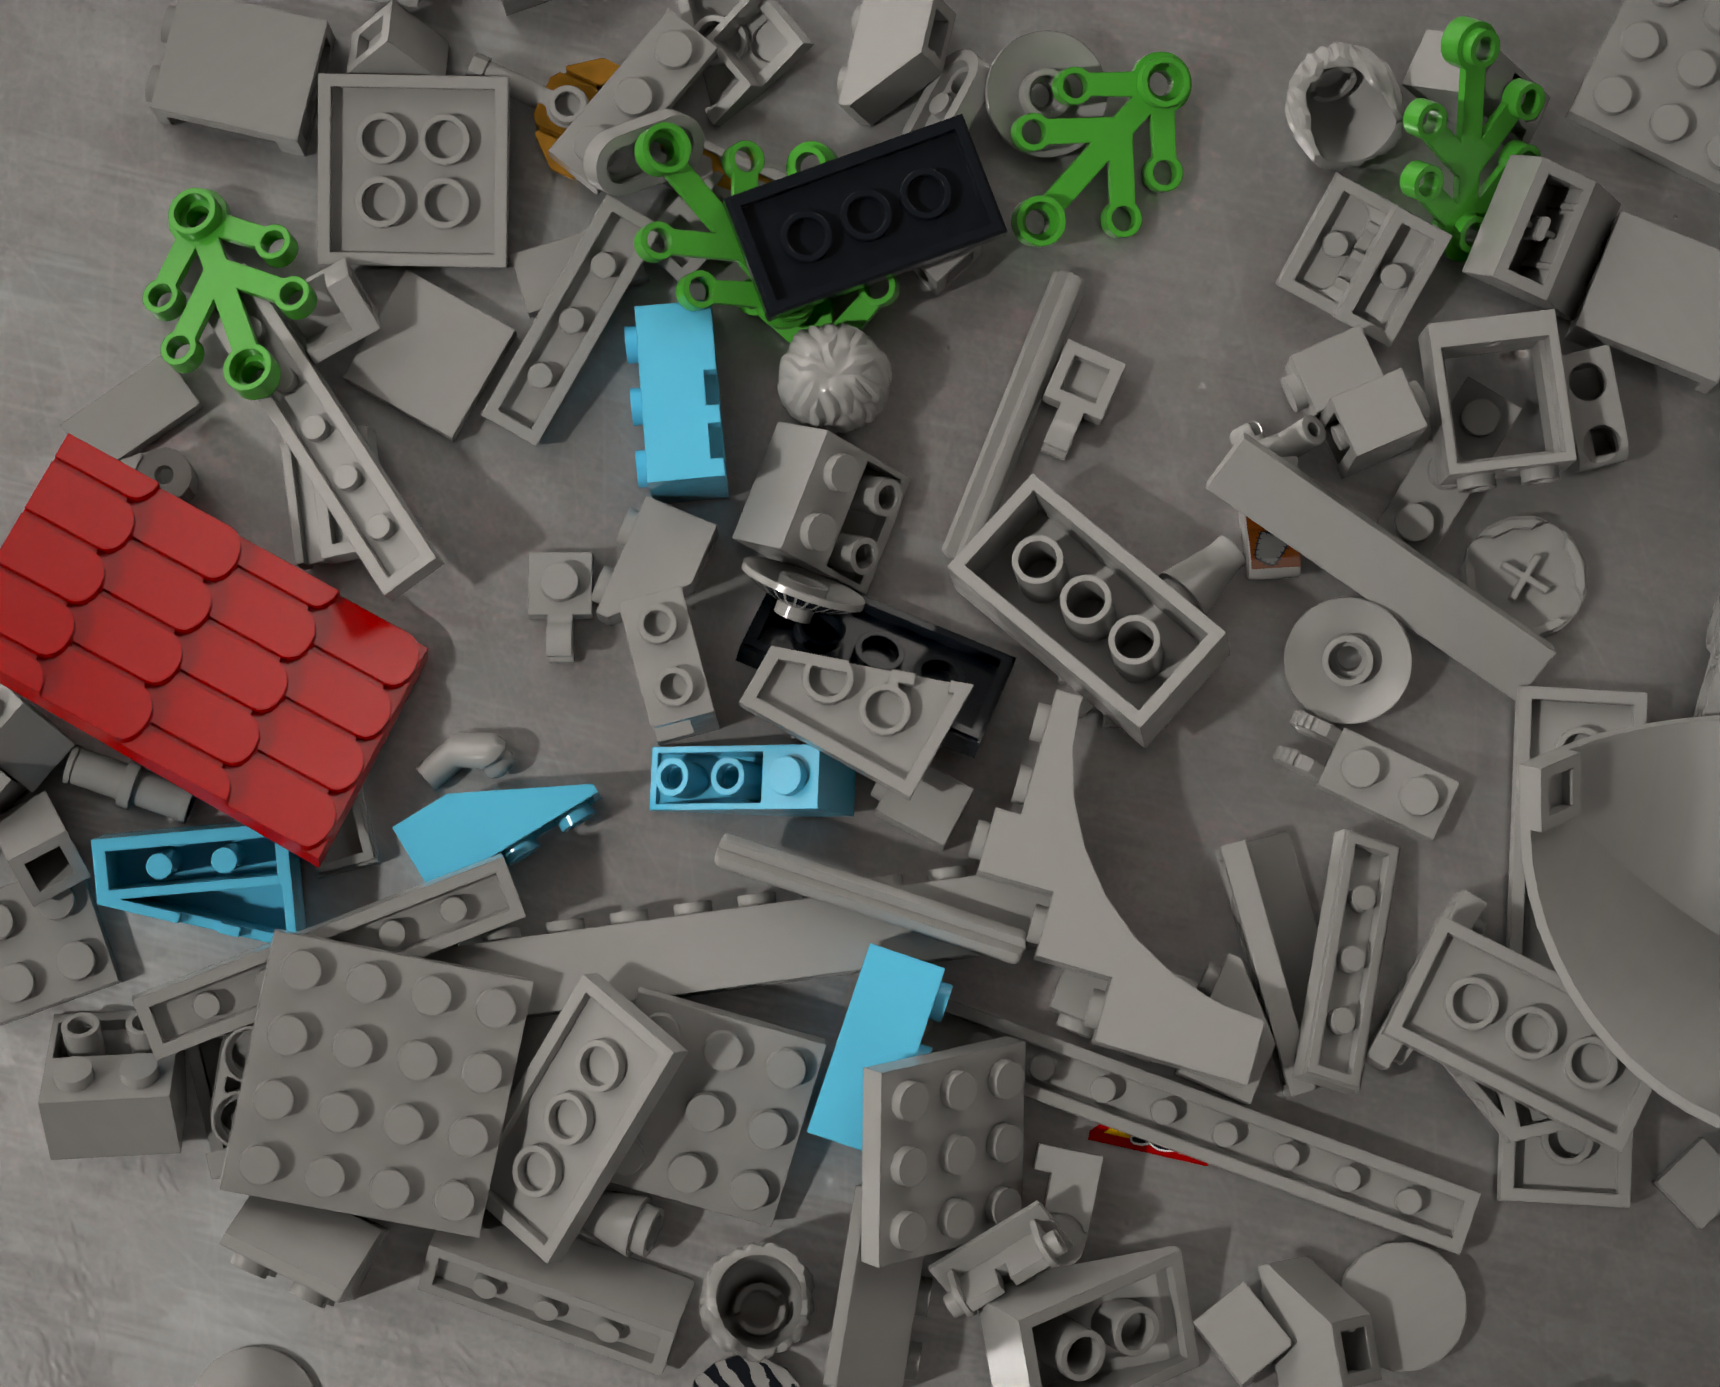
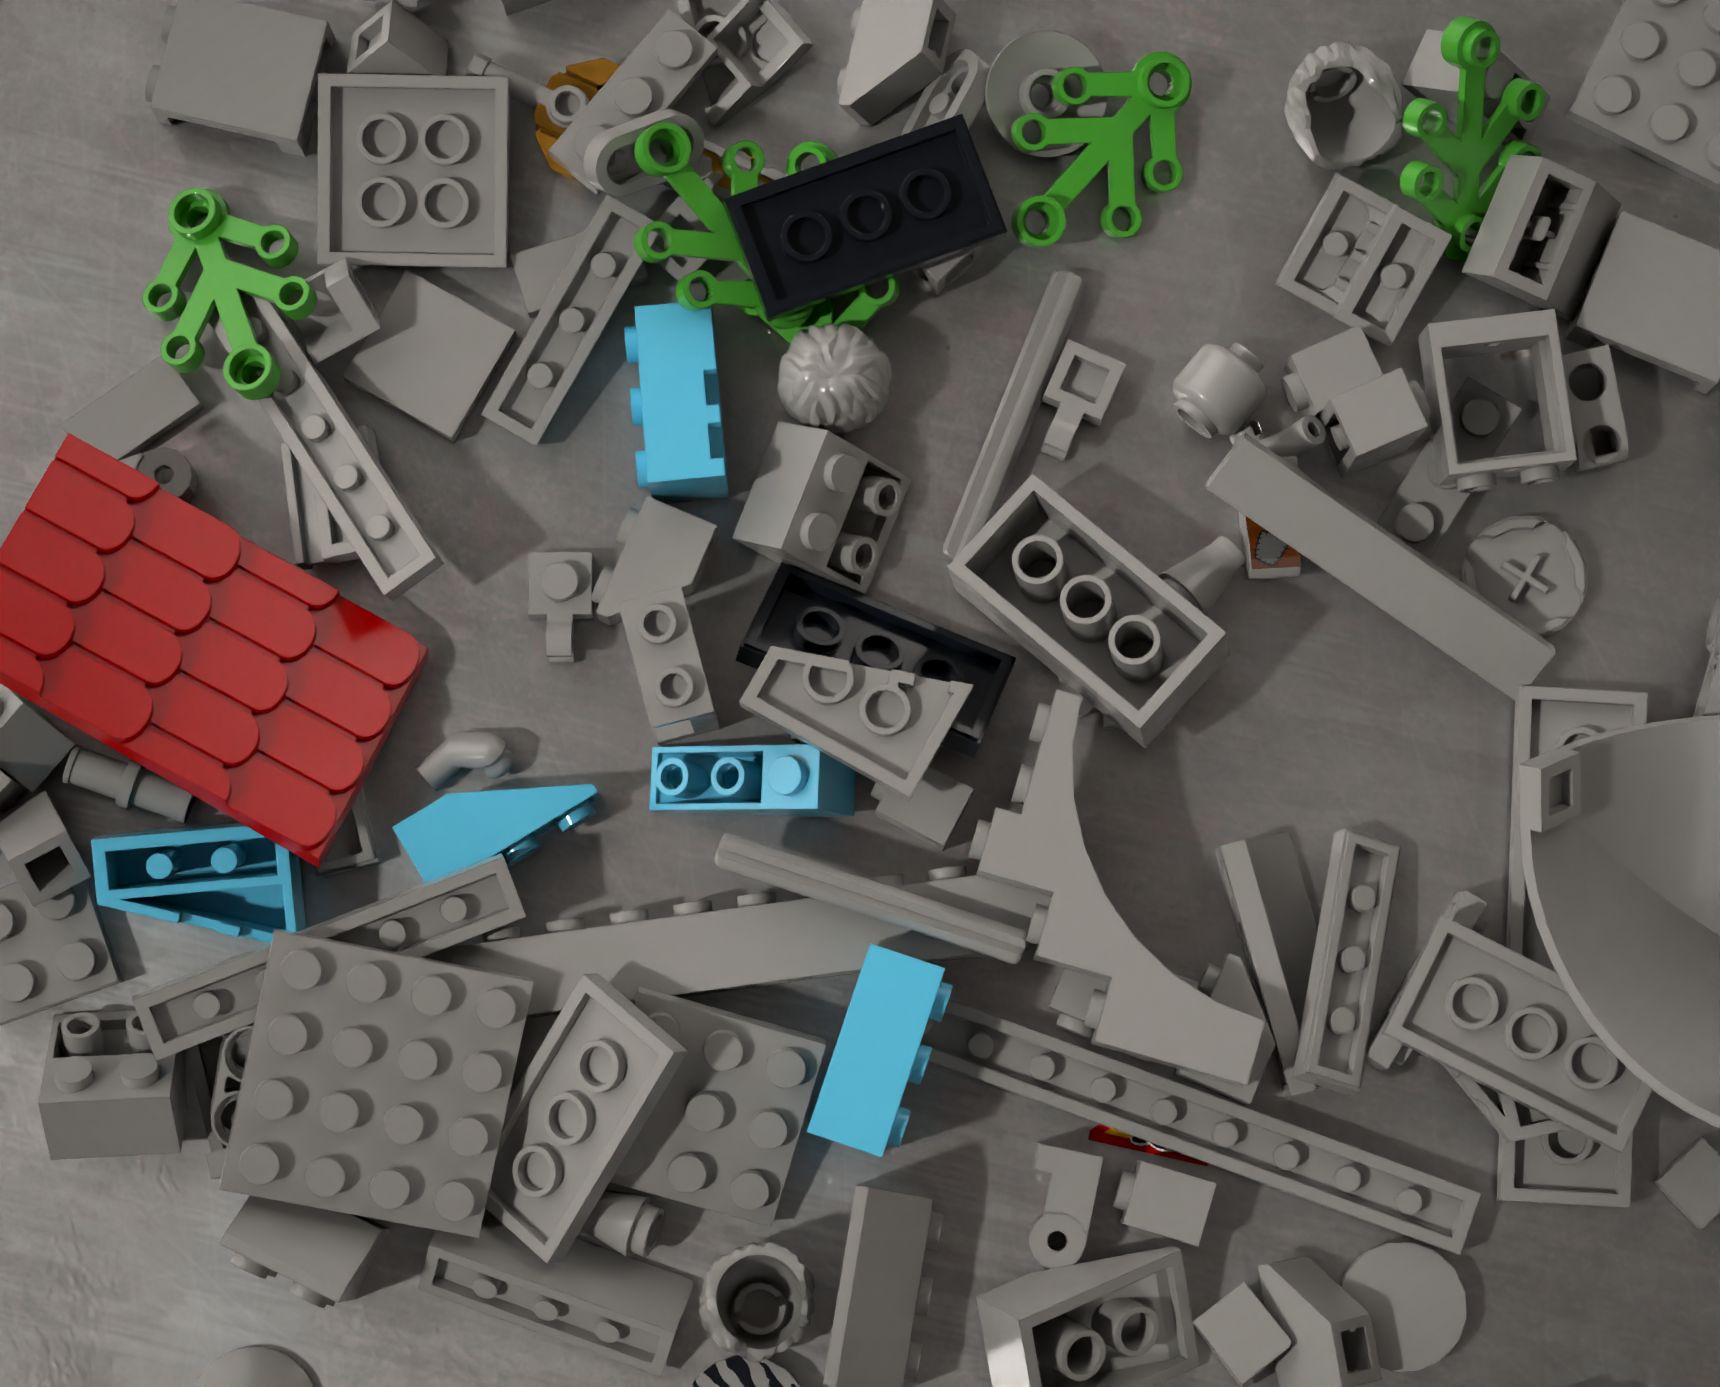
light grey dish [741,557,866,624] -> none
light grey plate [861,1036,1025,1268] -> none
light grey hinge [928,1200,1073,1319] -> none
light grey hinge [1272,710,1460,842] -> none
light grey dish [1284,597,1412,724] -> none
none -> light grey brick [1112,1161,1217,1247]
none -> light grey head [1173,343,1266,438]

